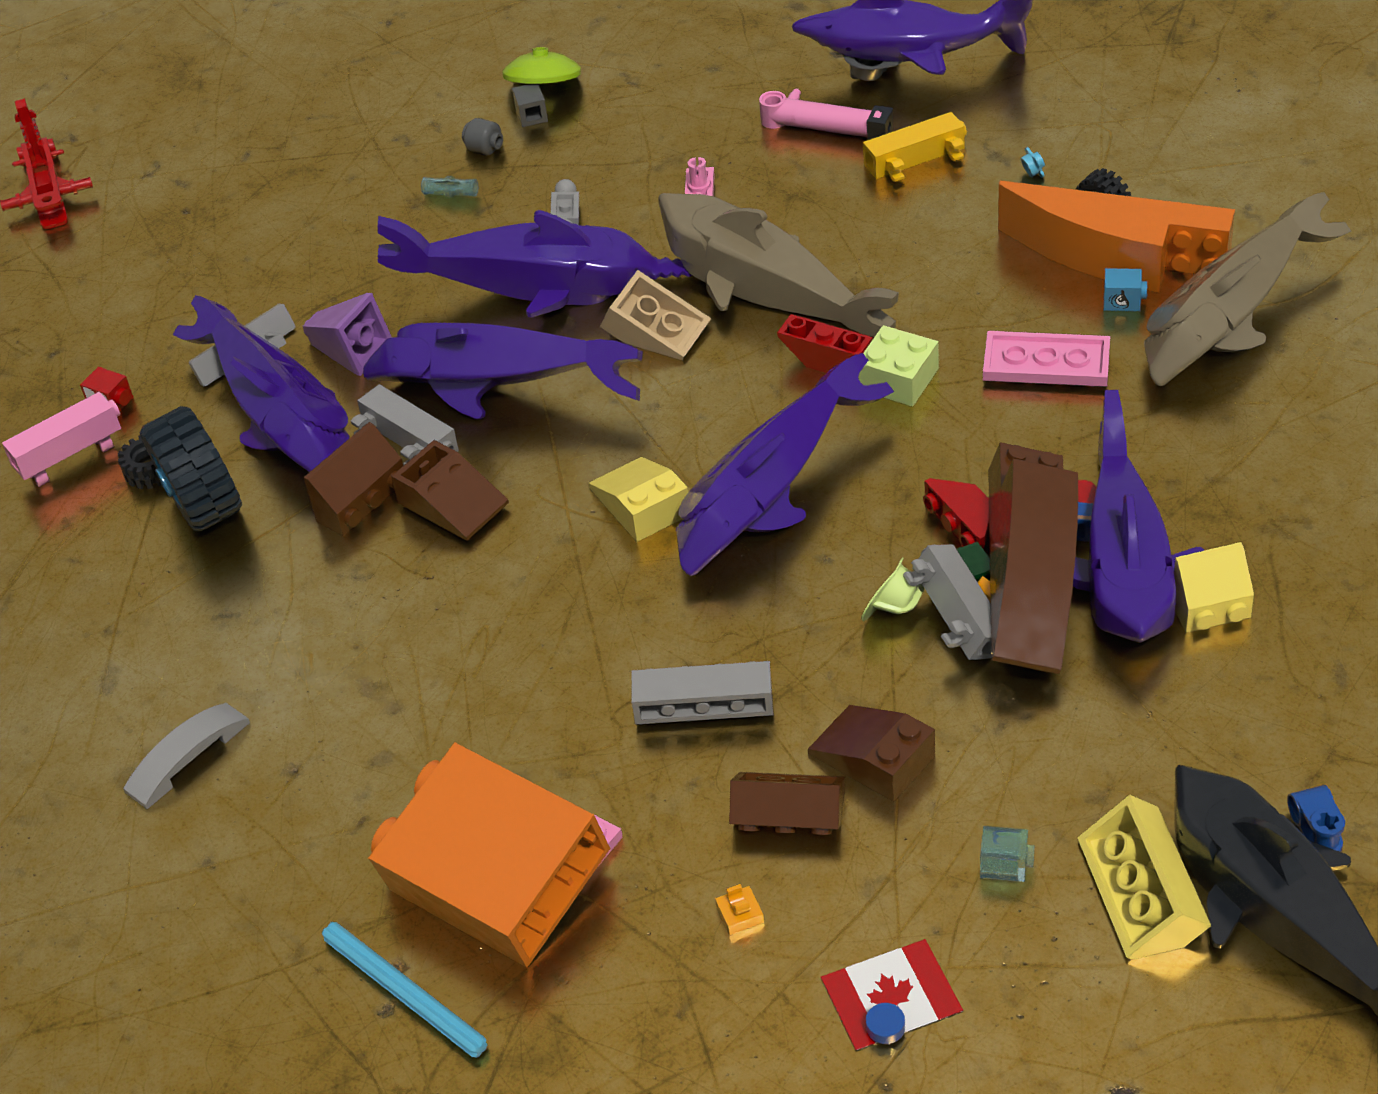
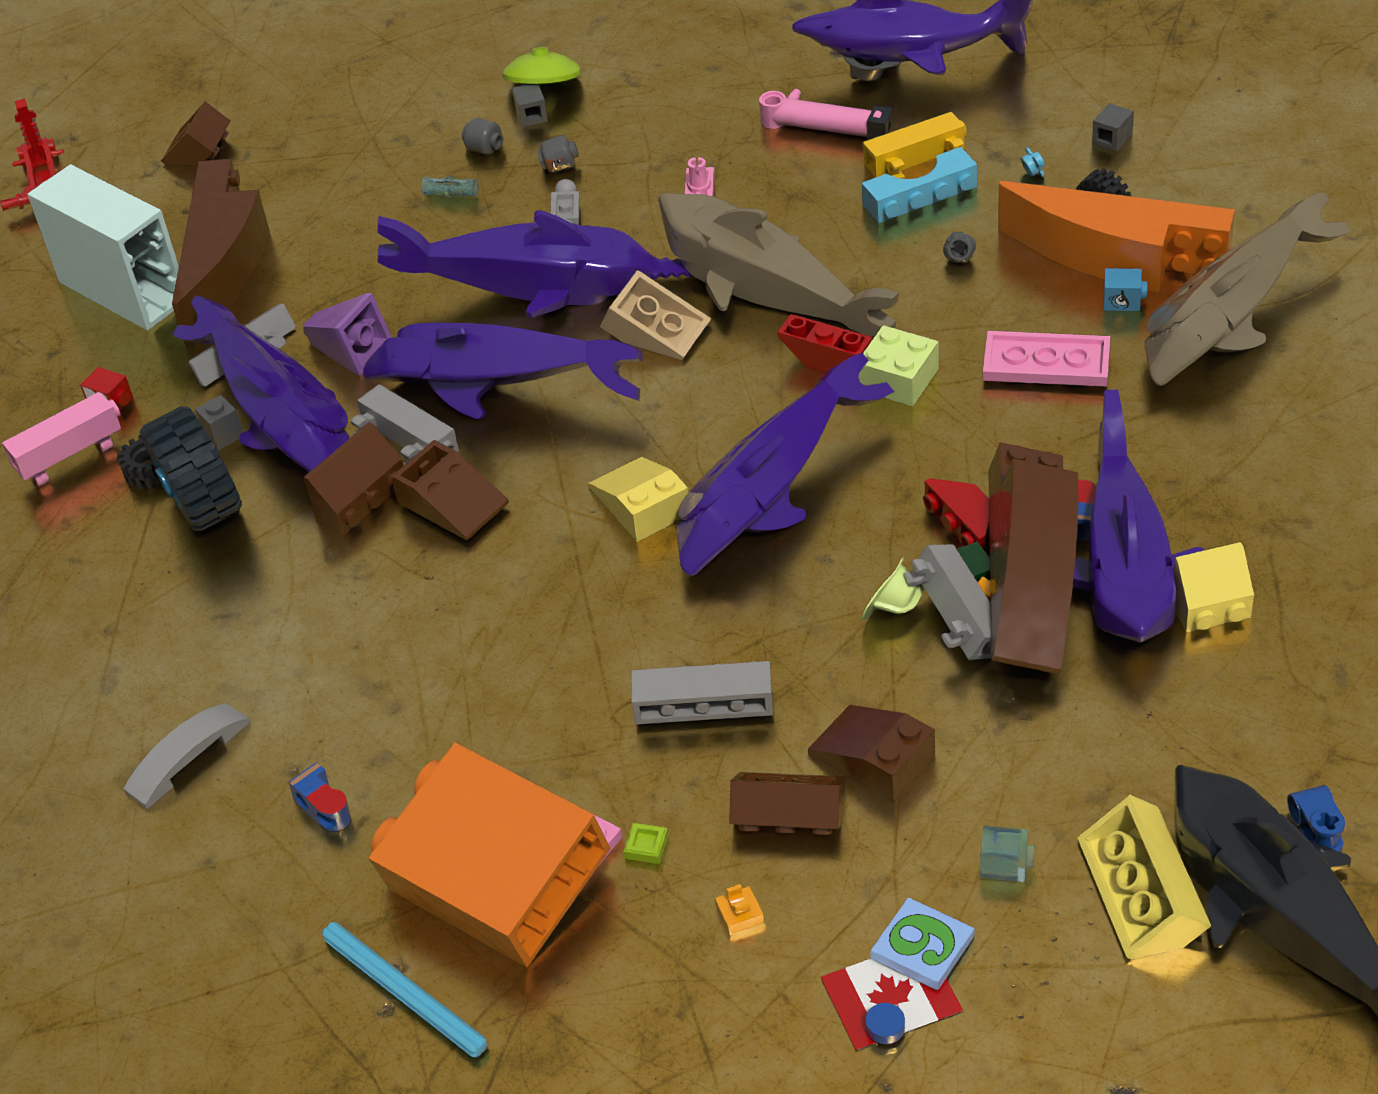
none -> light aqua brick [27,164,179,331]
none -> reddish brown slope [161,101,231,166]
none -> reddish brown slope [172,159,270,348]
none -> dark grey brick [195,395,243,450]
none -> blue leg [289,762,351,831]
none -> dark grey head [537,135,579,174]
none -> lime tile [623,823,669,864]
none -> medium azure arch [862,147,977,223]
none -> light blue tile [871,897,975,990]
none -> dark grey piece [943,232,976,263]
none -> dark grey brick [1092,103,1134,151]

